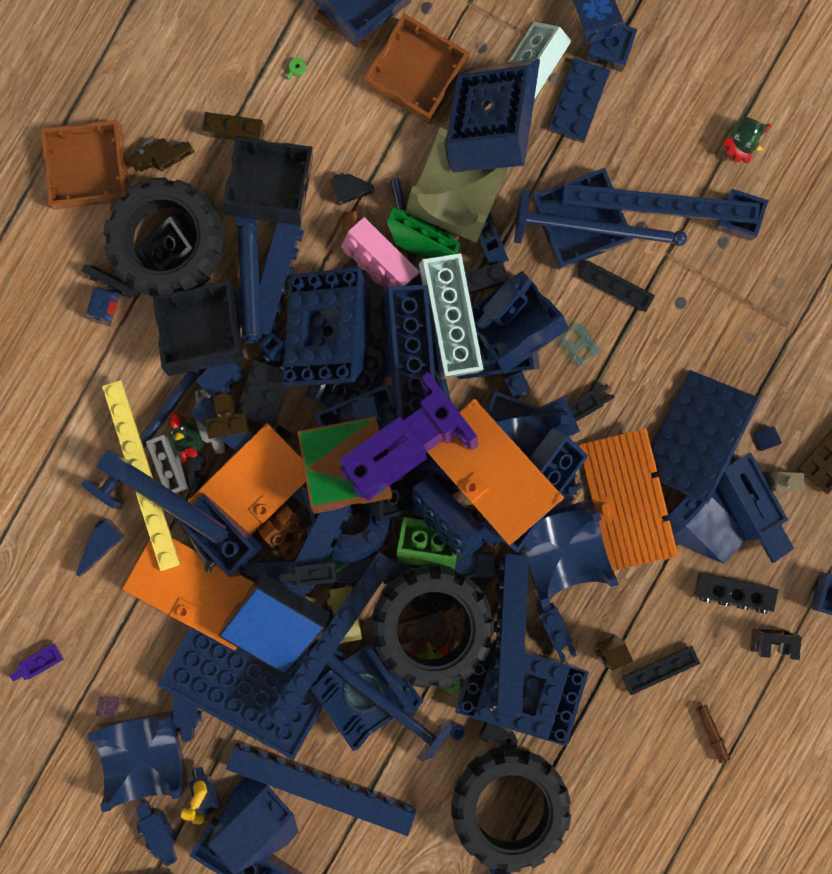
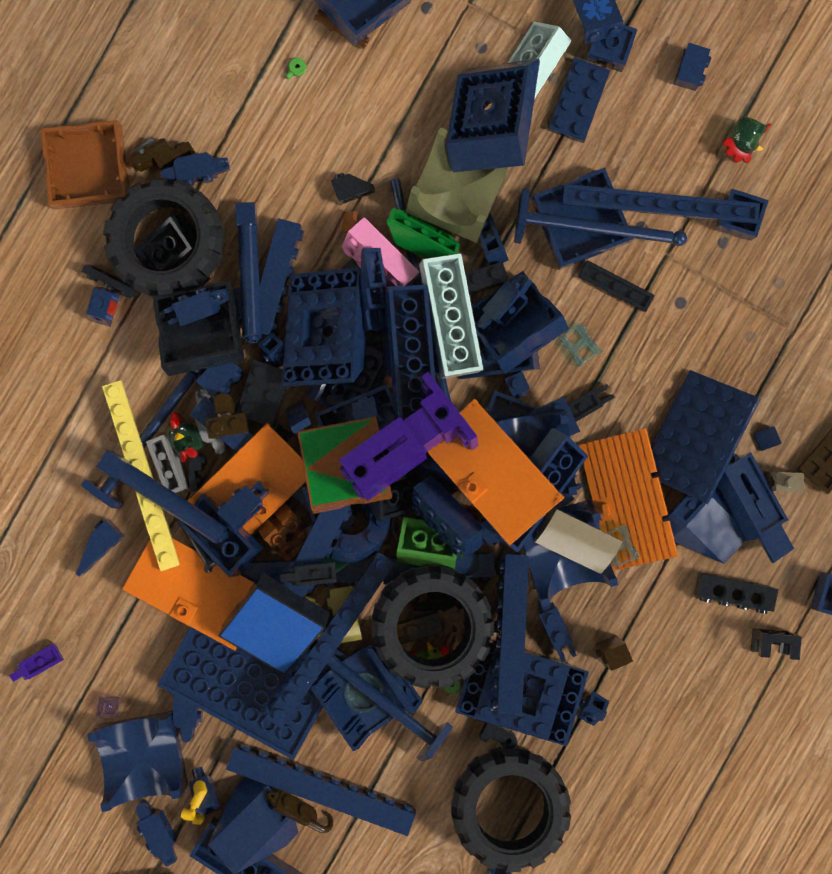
dark brown brick [202,112,265,141] -> none
black tile [222,136,313,225] -> none
dark orange tile [364,13,470,124] -> none
clear blue hinge [450,723,465,740] -> none
black plate [622,645,701,696] -> none
reddish brown pin [696,705,731,764] -> none
none -> dark blue hinge [161,152,230,186]
none -> dark blue hinge [163,288,230,326]
none -> dark blue brick [217,481,270,534]
none -> dark brown plate [266,790,334,833]
none -> dark blue tile [285,400,311,433]
none -> dark blue slope [360,248,387,331]
none -> dark tan slope [534,507,623,574]
none -> dark blue brick [577,691,609,726]
none -> clear light blue piece [606,524,640,568]
none -> dark blue brick [674,43,711,91]

